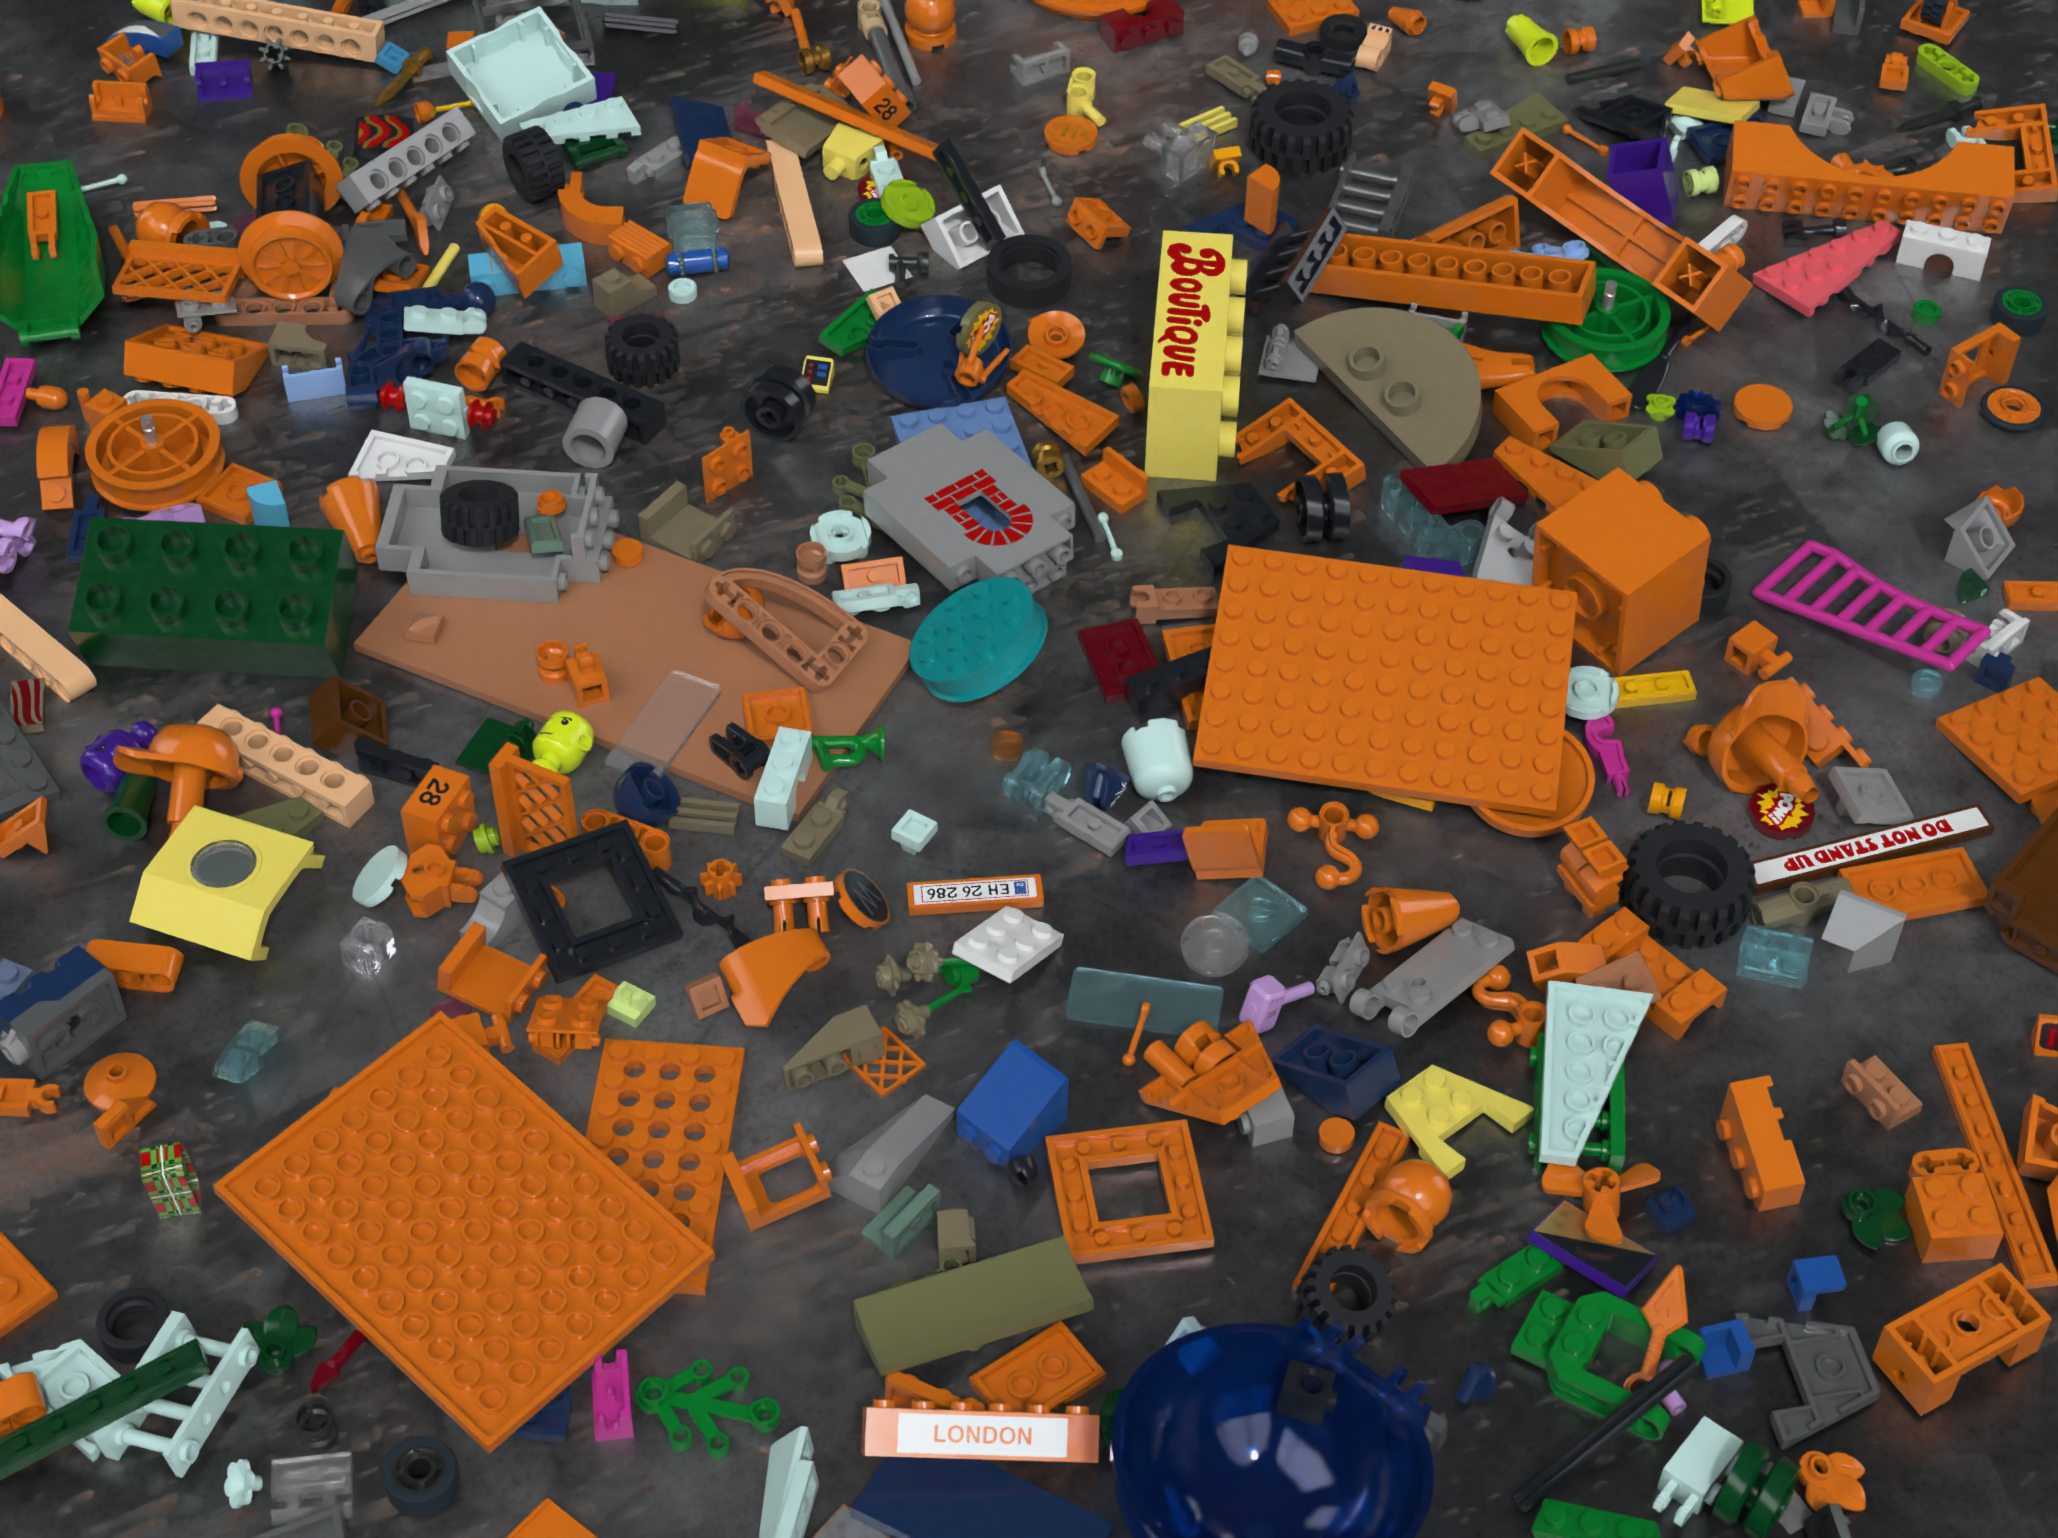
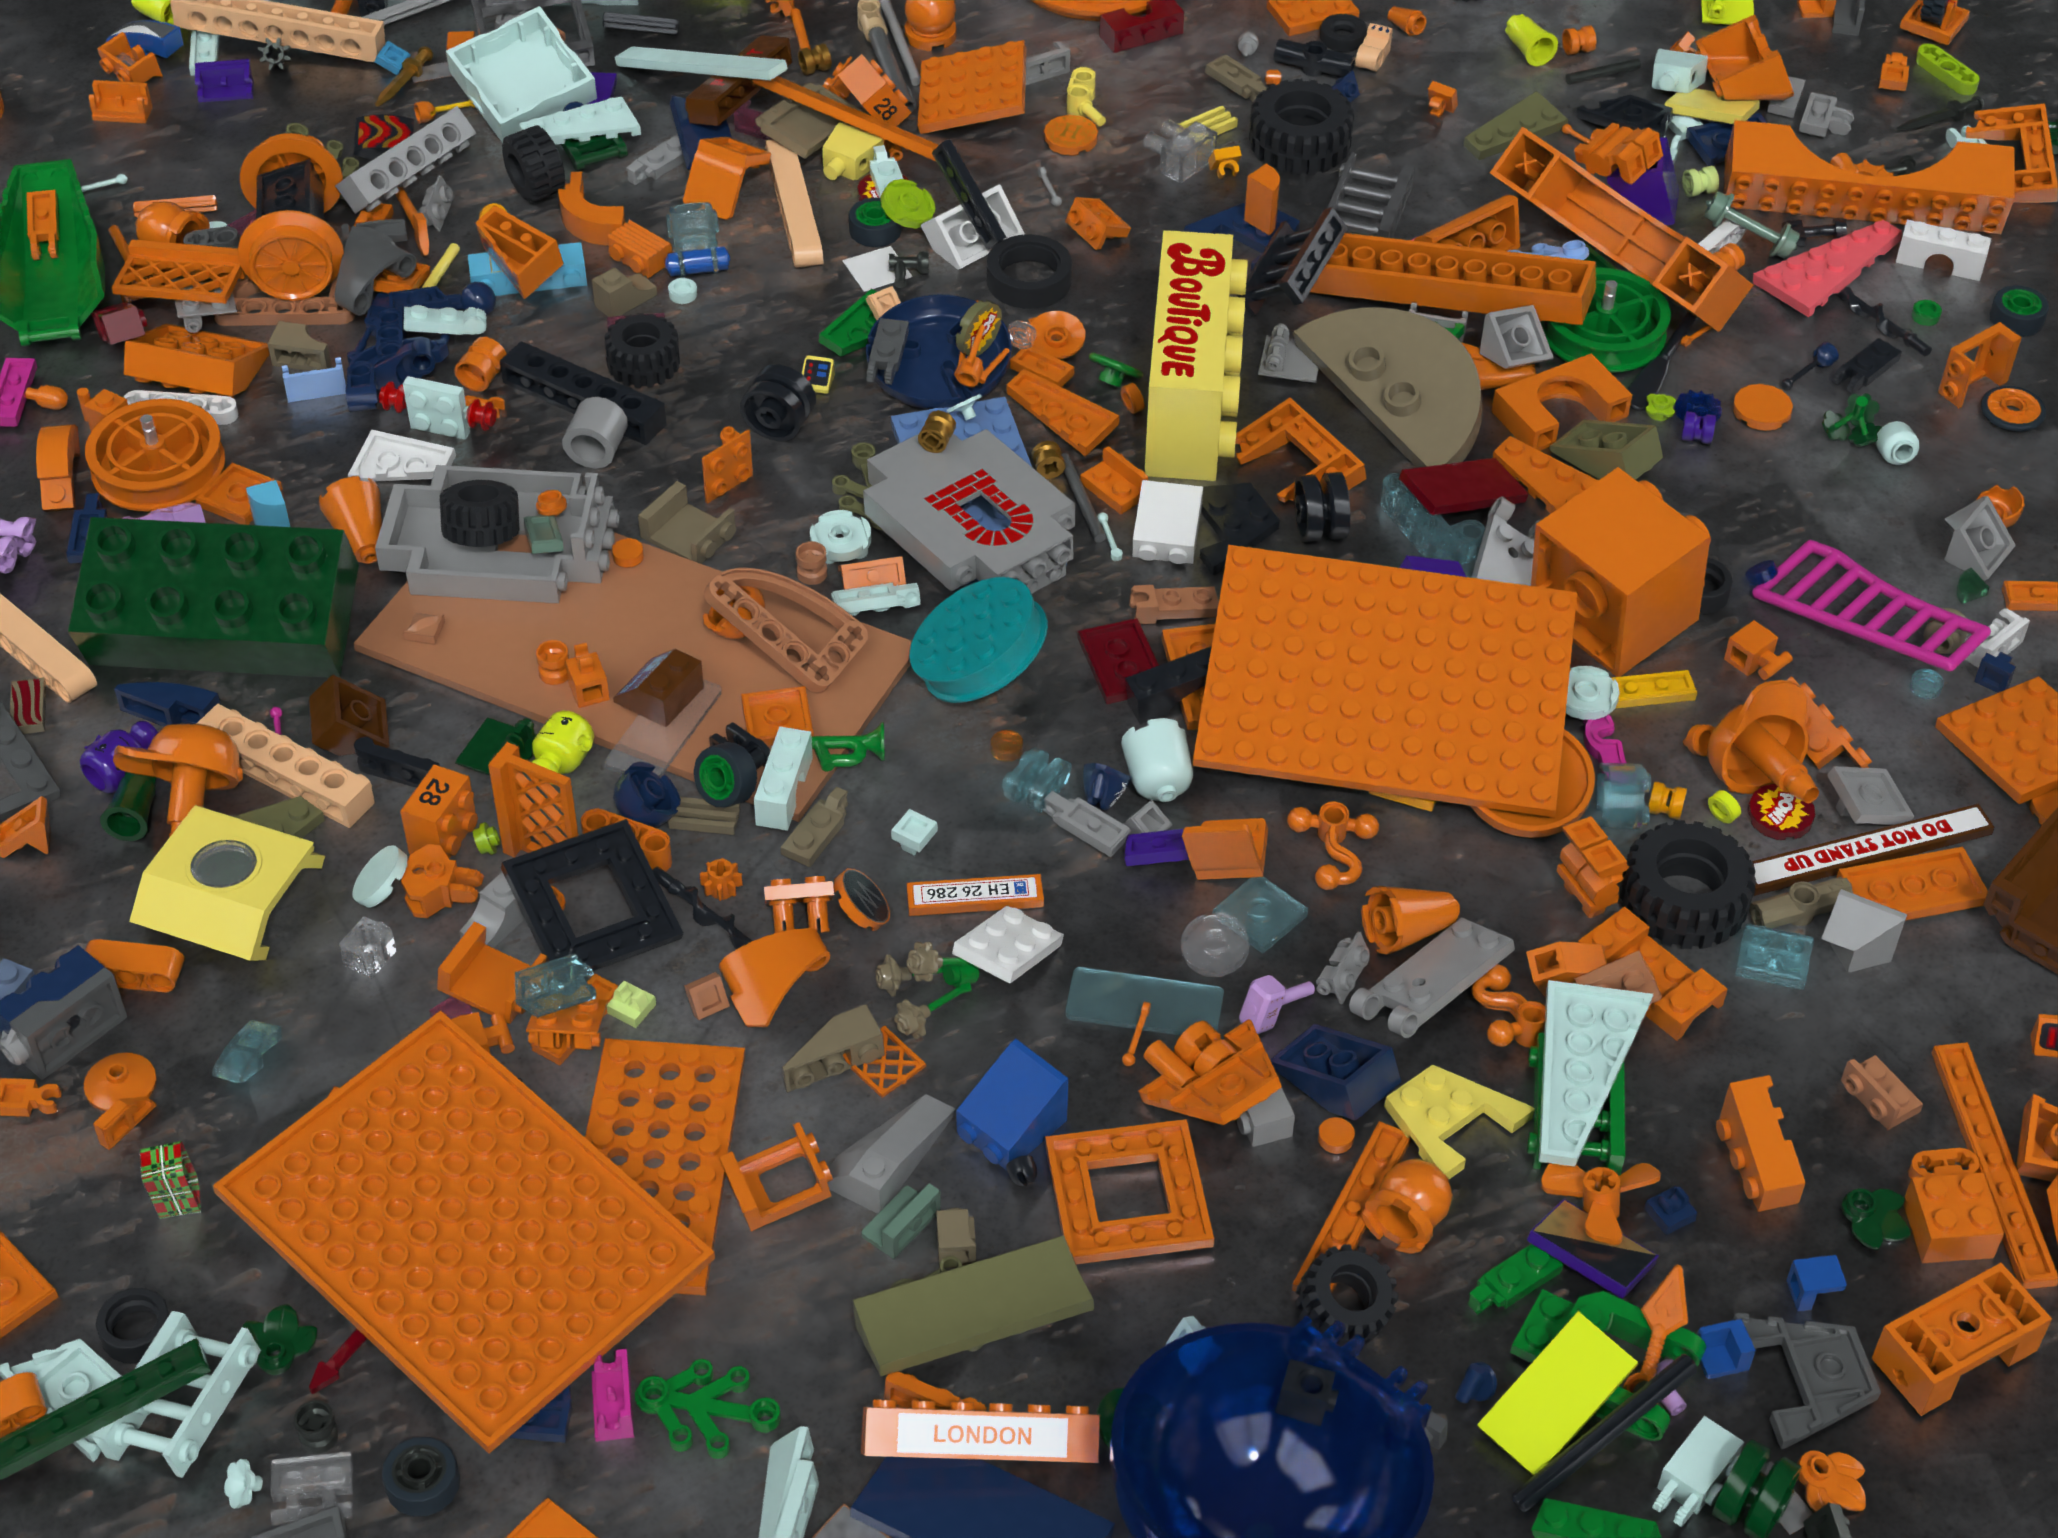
orange tile [969,1320,1106,1413] -> none
light grey hinge [1452,100,1510,133] -> none
none -> dark red arch [92,302,148,345]
none -> dark blue slope [114,682,221,727]
none -> clear light blue hinge [515,954,596,1018]
none -> reddish brown slope [613,649,704,727]
none -> light aqua tile [614,46,788,81]
none -> reddish brown brick [685,35,792,126]
none -> black wheel [694,742,757,808]
none -> dark grey hinge [866,318,909,385]
none -> orange plate [918,40,1026,134]
none -> pearl gold wheel [918,410,956,453]
none -> light aqua plant [947,394,982,421]
none -> clear tile [1008,321,1037,349]
none -> white brick [1132,480,1203,564]
none -> neon yellow tile [1477,1311,1638,1476]
none -> light grey slope [1479,305,1553,369]
none -> orange hips [1574,123,1663,184]
none -> clear light blue brick [1596,763,1651,830]
none -> light aqua torso [1652,49,1708,93]
none -> sand green piece [1704,191,1800,259]
none -> neon yellow tile [1708,790,1741,824]
none -> clear blue tile [1745,560,1778,586]
none -> hinge [1781,342,1839,390]

